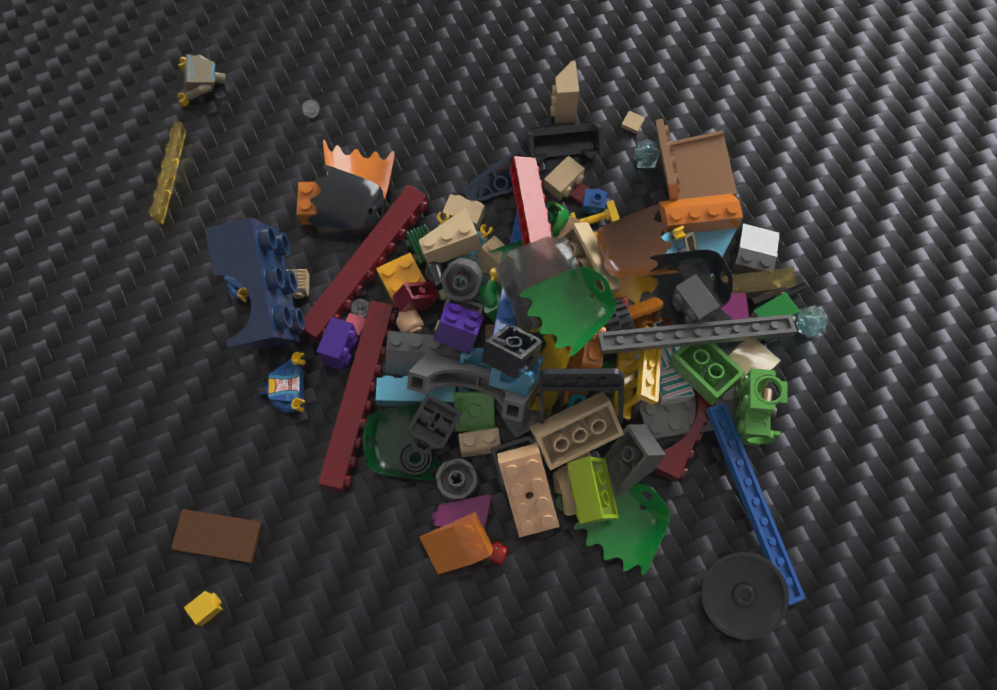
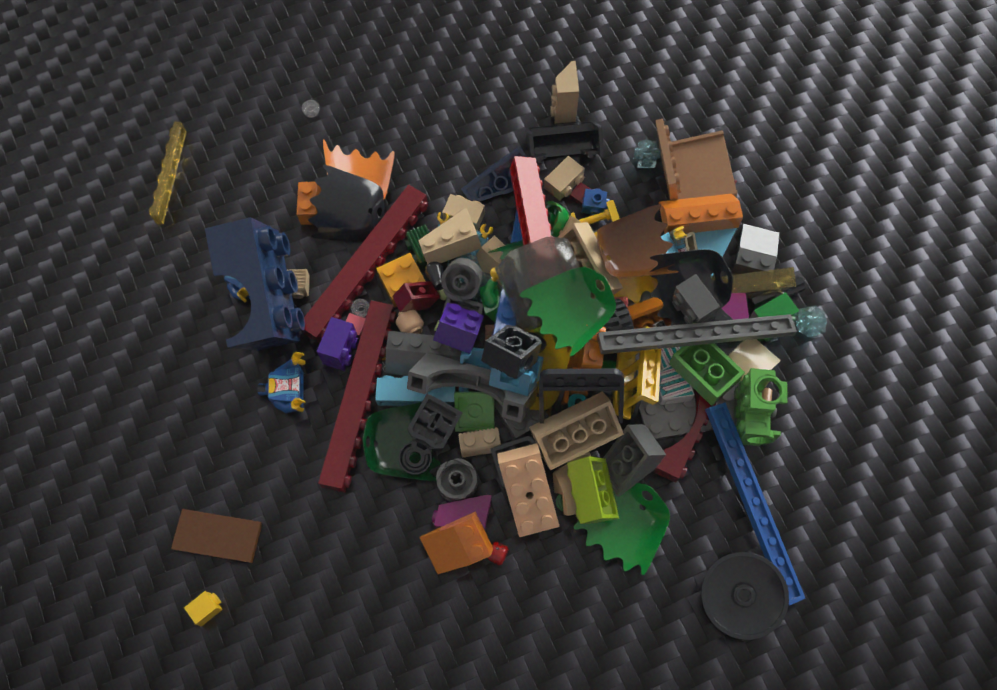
dark tan torso [177,54,225,107] -> none
tan tile [621,111,645,134] -> none

